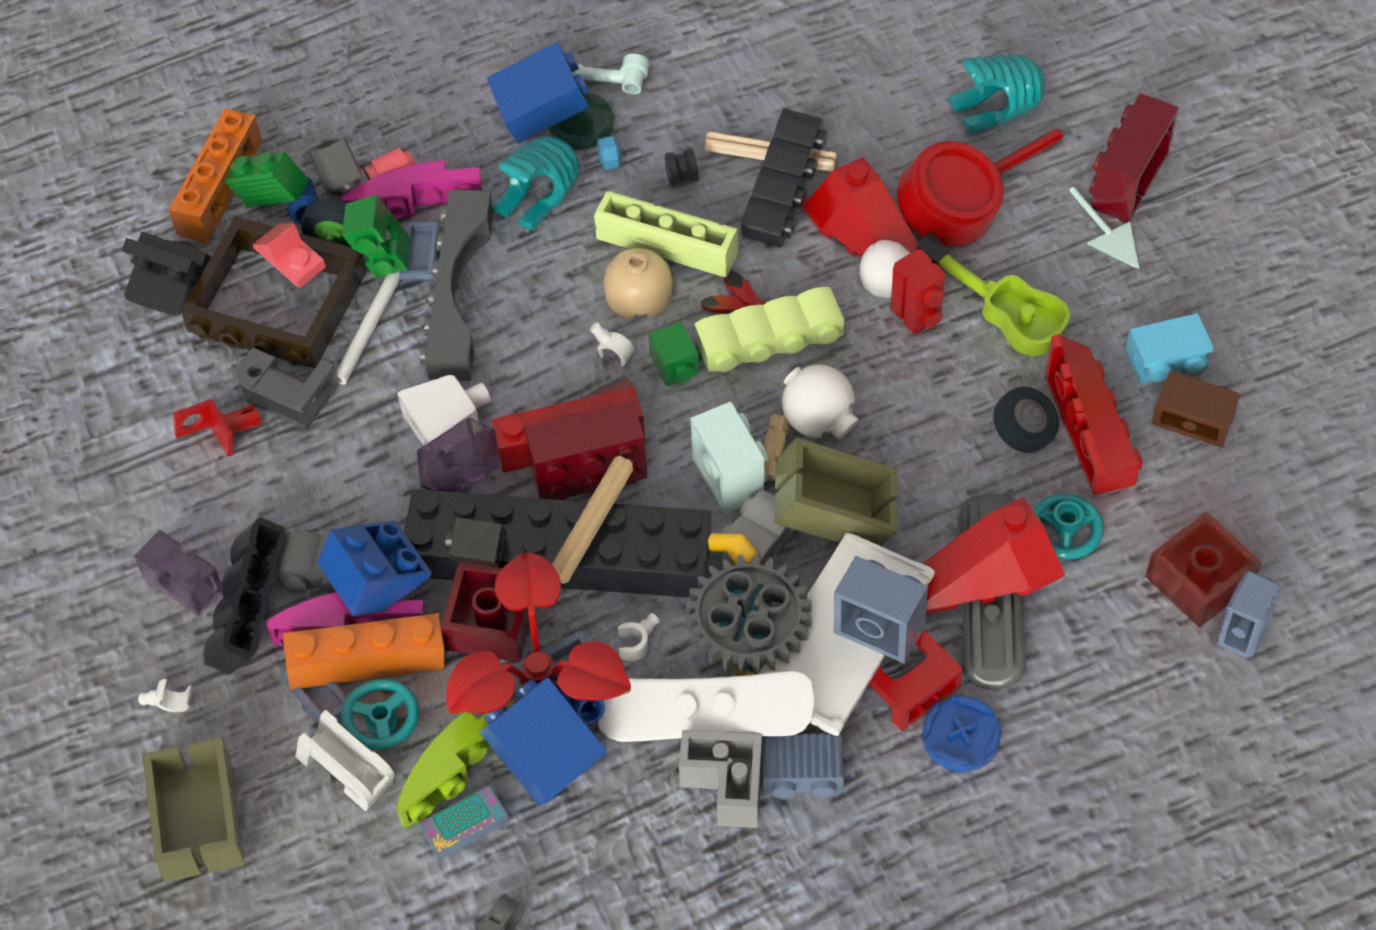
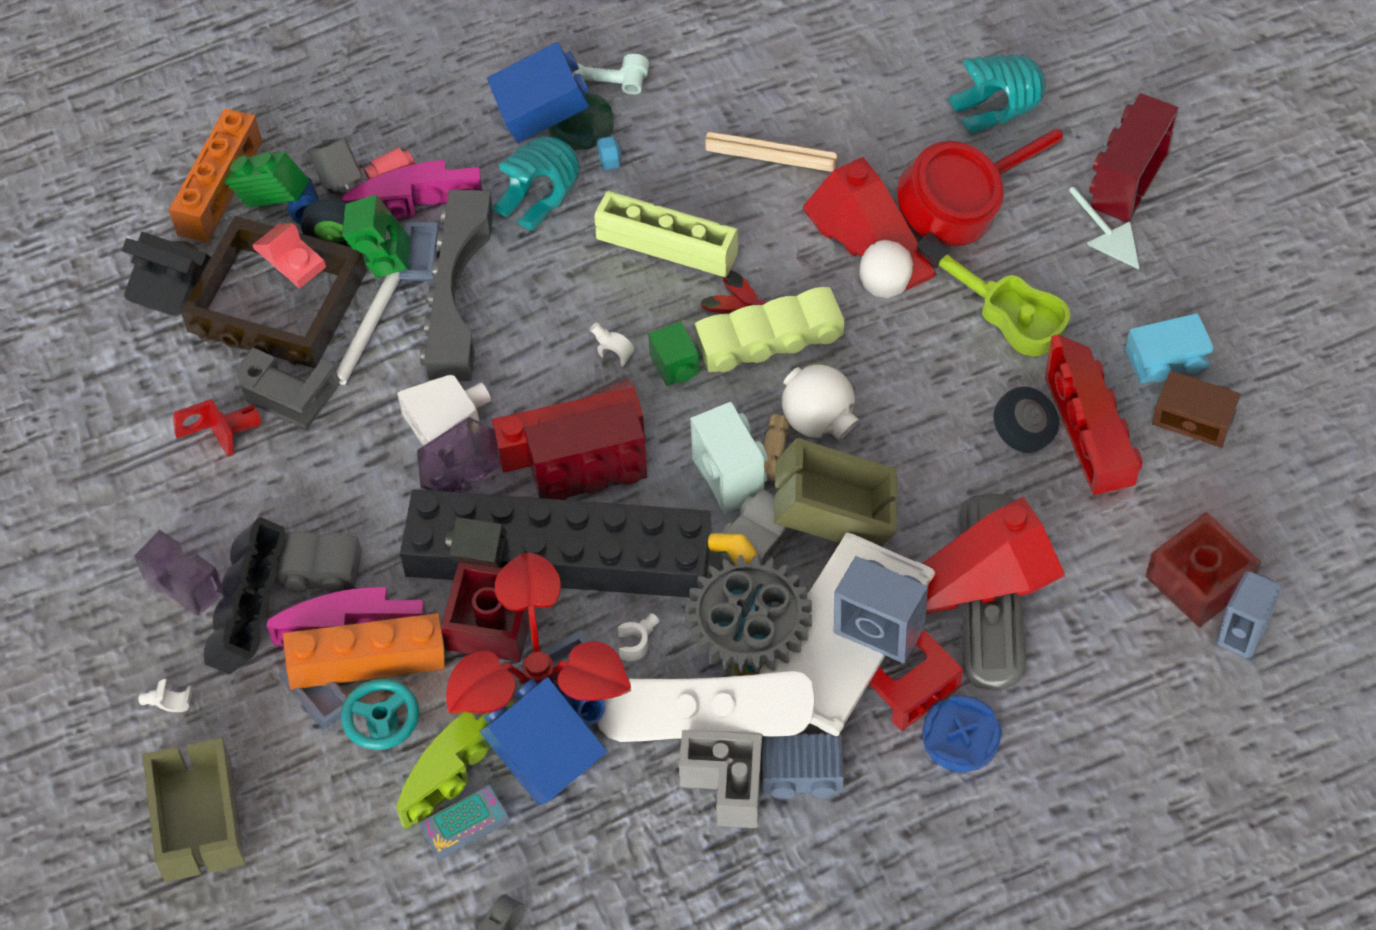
white piece [295,710,395,811] -> none
blue slope [317,520,432,616] -> none
tan axle [552,456,633,584] -> none
tan cylinder [603,248,673,319] -> none
black wheel [664,148,699,187] -> none
black brick [741,108,828,247] -> none
red brick [890,249,945,333] -> none
teal piece [1033,494,1104,559] -> none

